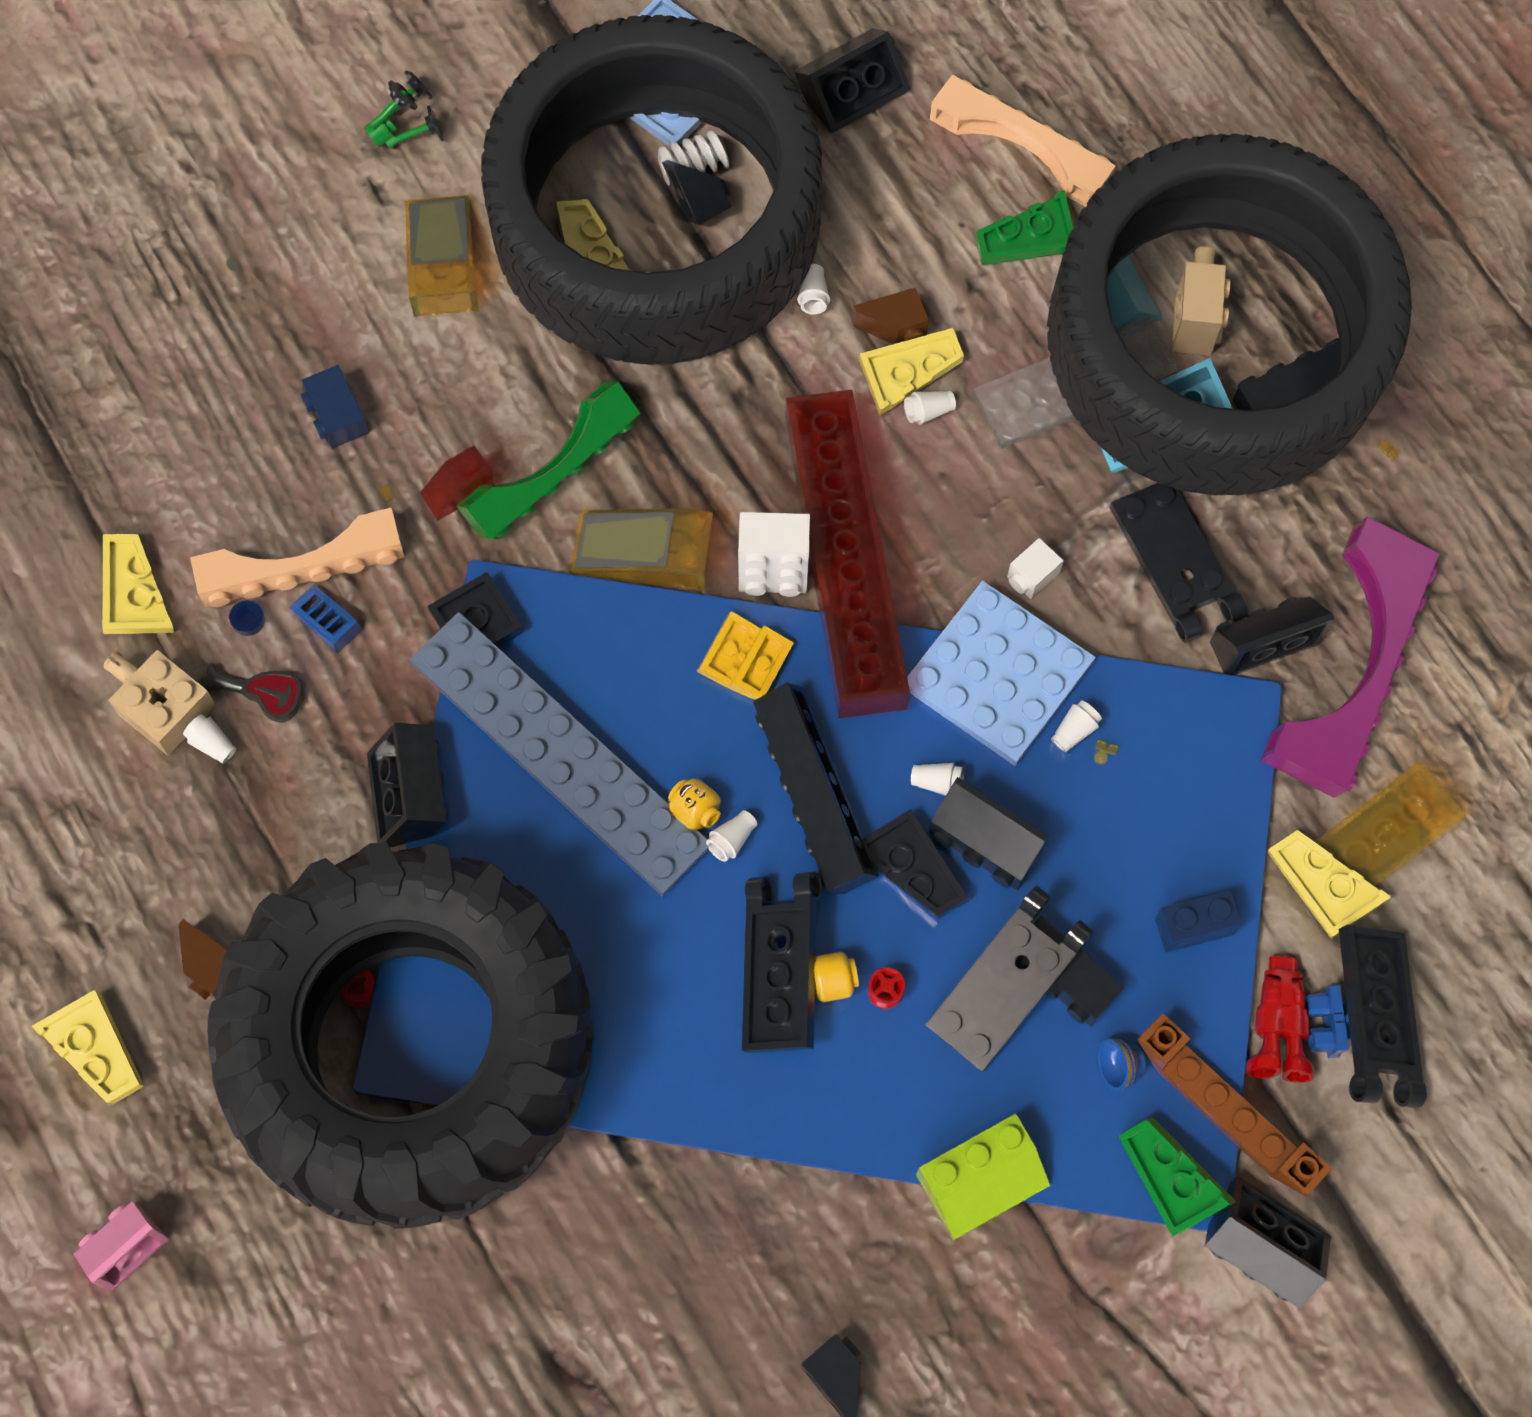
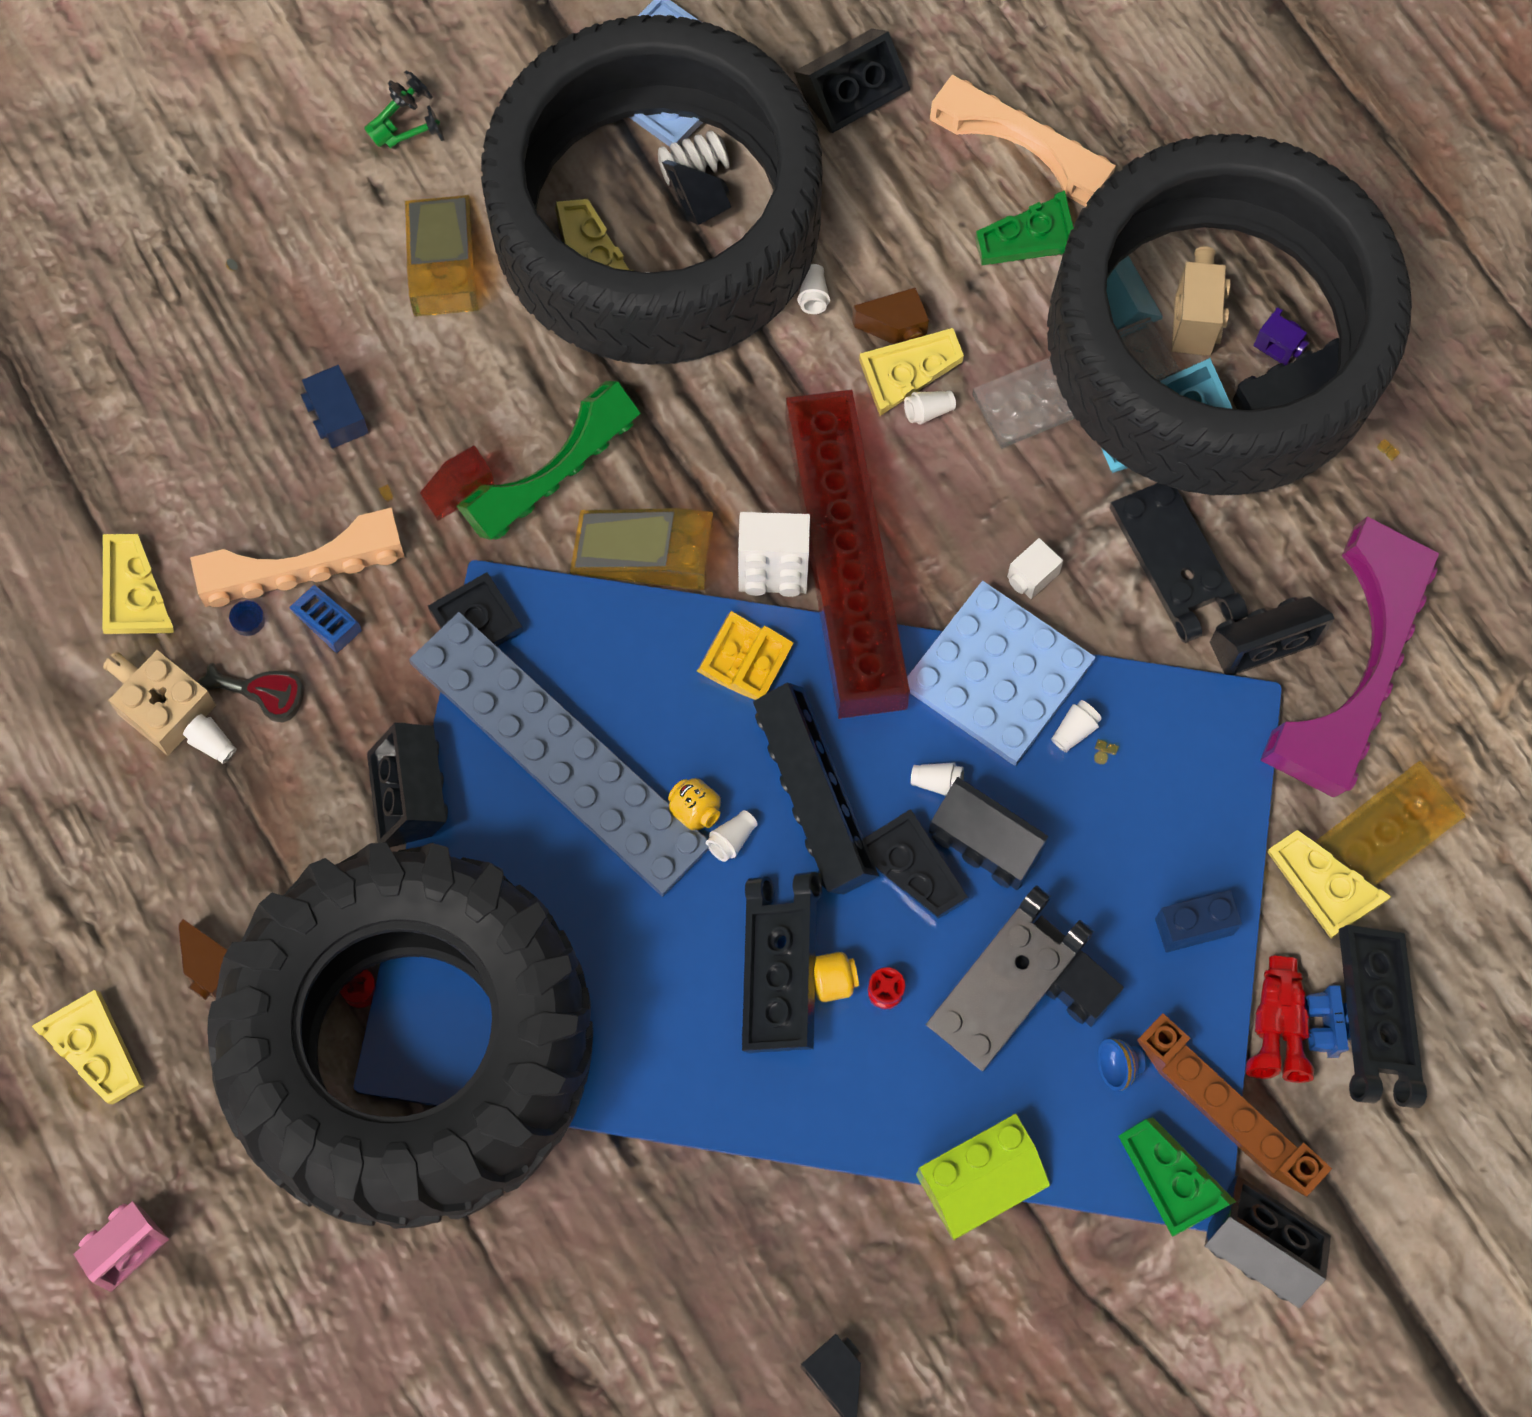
none -> dark purple brick [1253,307,1310,365]

